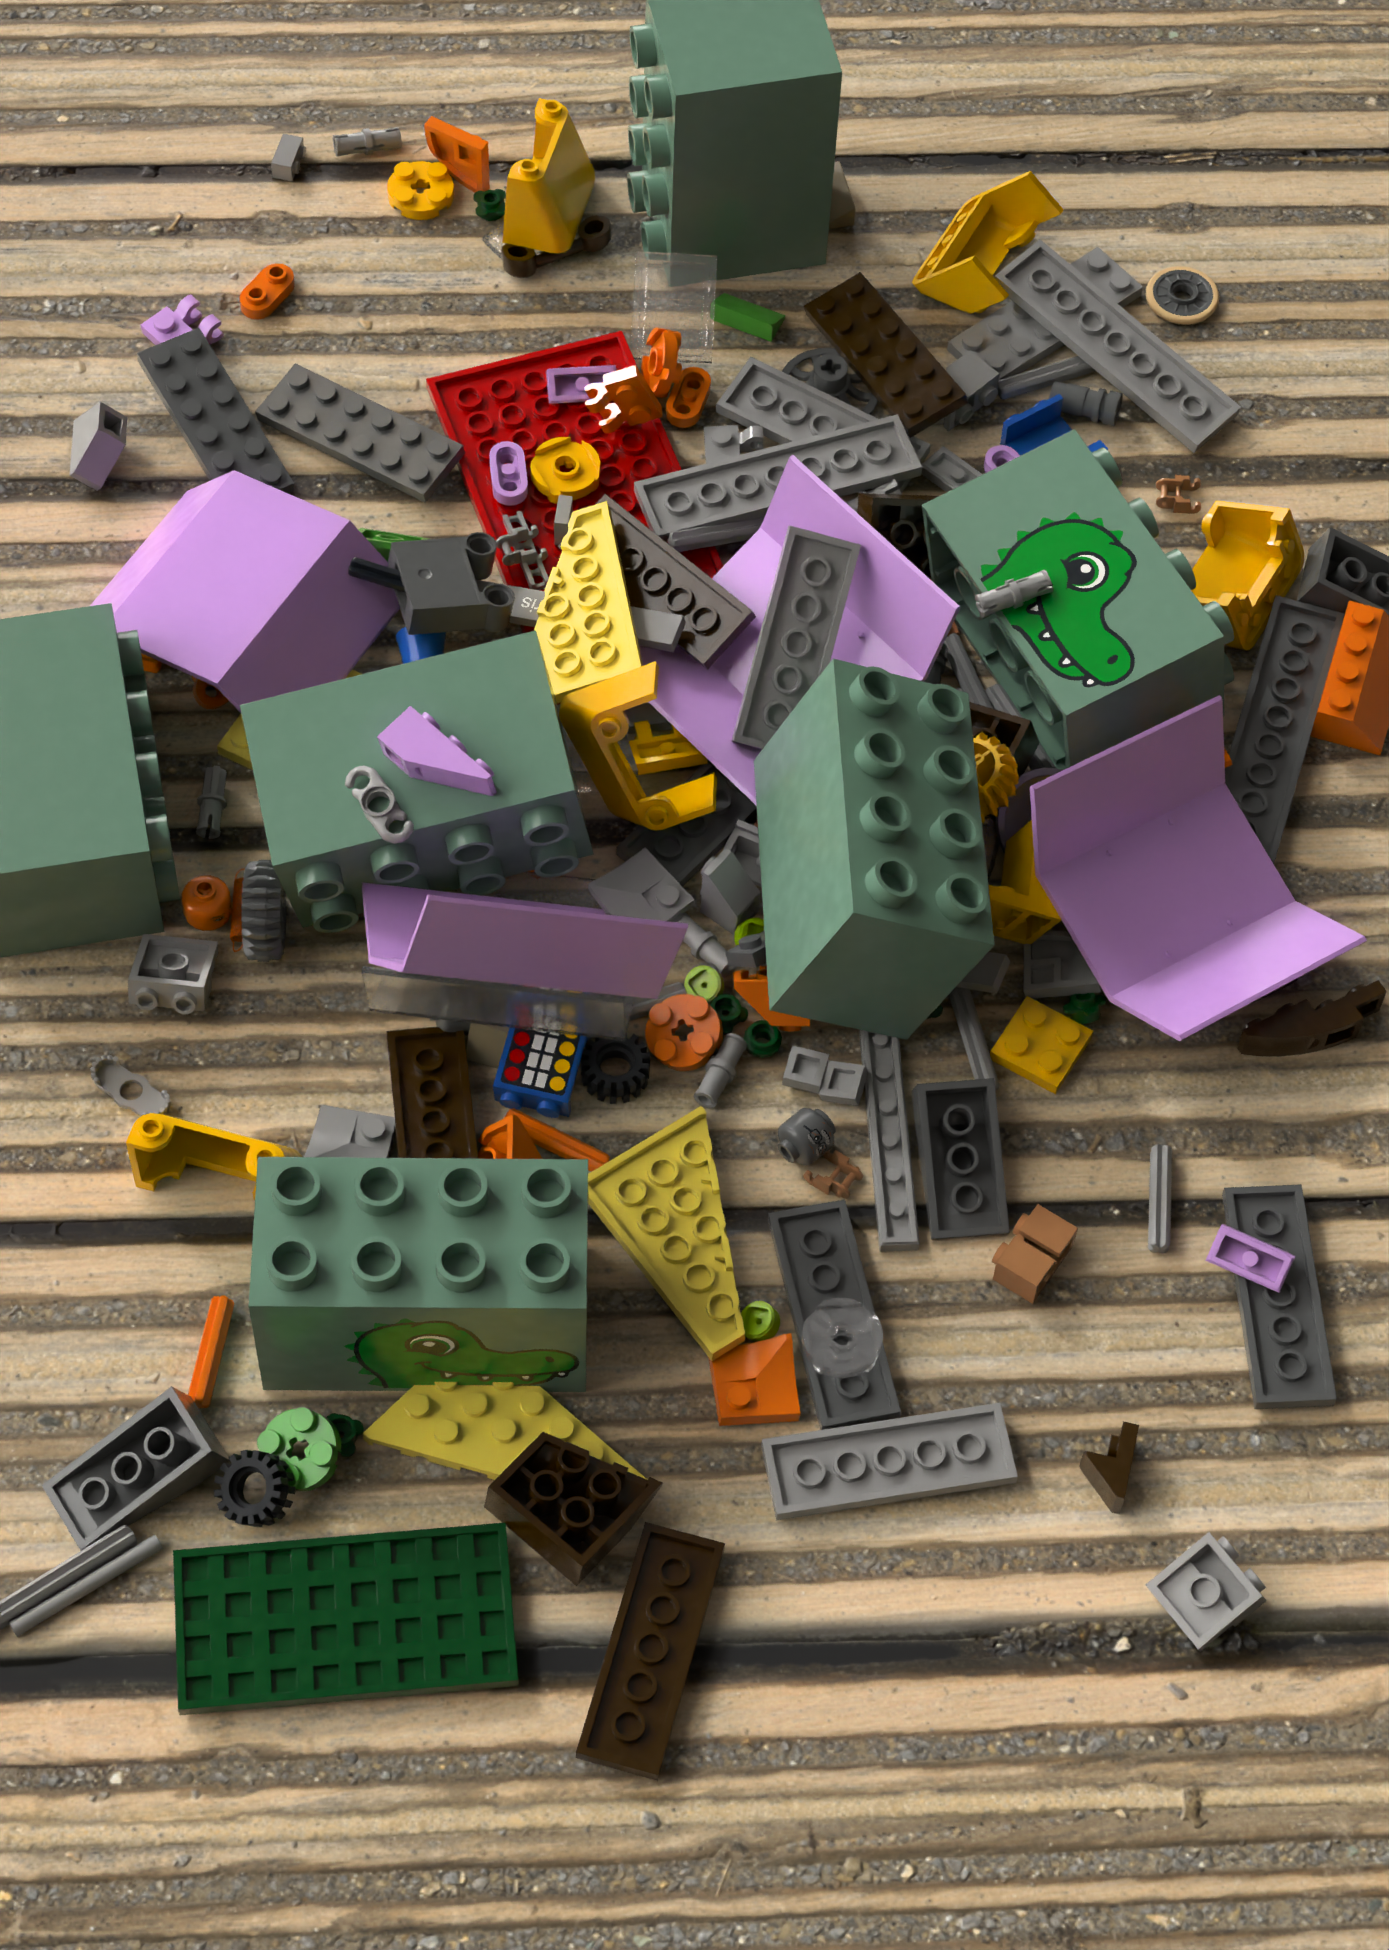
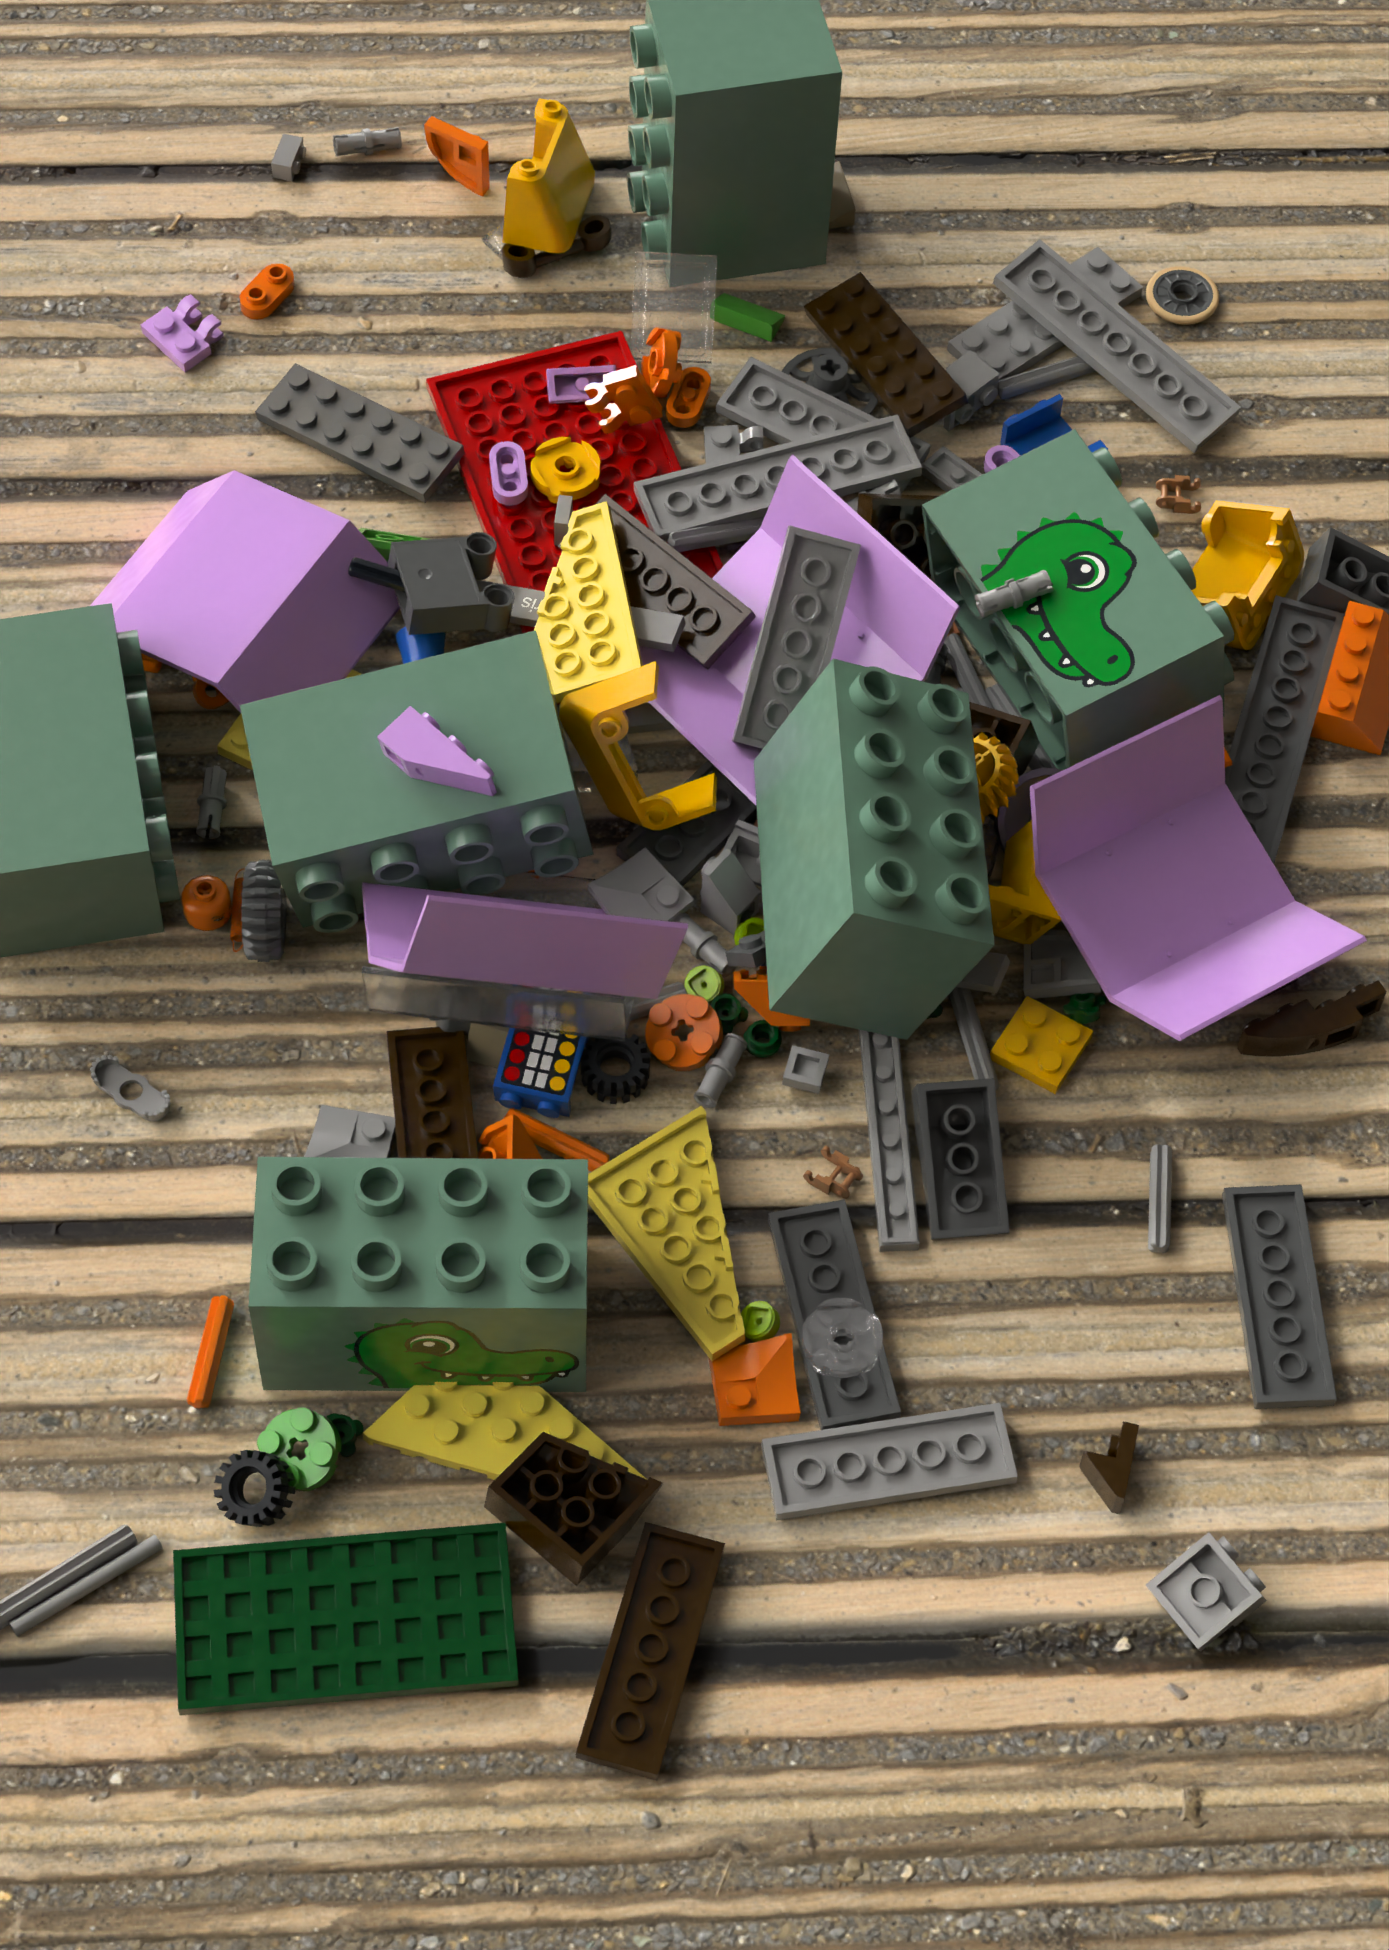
dark grey slope [42,1386,230,1551] -> none
light grey slope [69,402,128,491] -> none
yellow windscreen [126,1113,302,1200] -> none
light grey plate [128,934,219,1014] -> none
dark grey plate [137,328,294,493] -> none
light grey piece [345,765,414,844] -> none
yellow plate [387,161,454,220] -> none
dark green plate [473,189,506,221] -> none
light grey piece [496,511,549,590] -> none
yellow plate [628,720,708,775] -> none
dark grey head [778,1108,836,1166] -> none
light grey plate [819,1060,868,1106] -> none
yellow windscreen [912,171,1064,314] -> none
medium nougat piece [992,1204,1078,1304] -> none
dark grey axle [1049,381,1123,427] -> none
lavender slope [1205,1224,1296,1293] -> none

